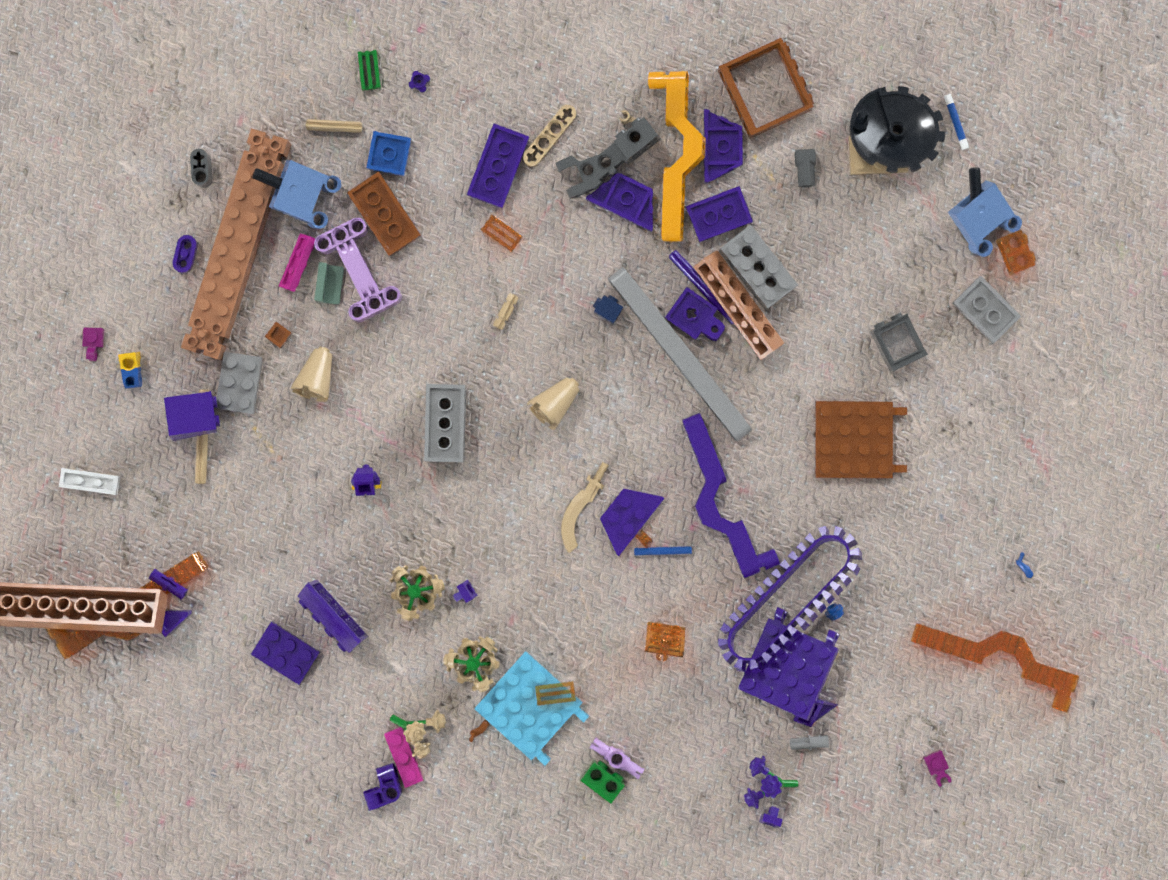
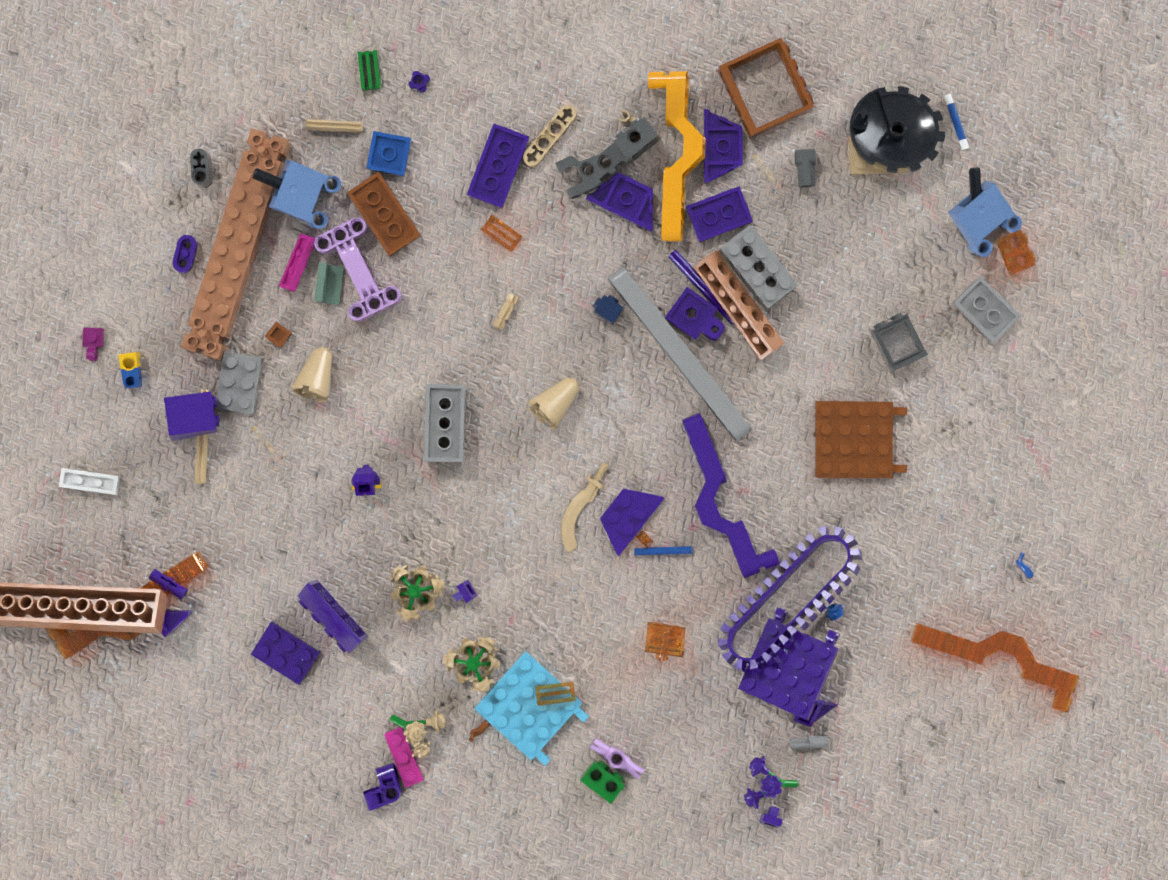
magenta plate [923,750,951,787] -> none

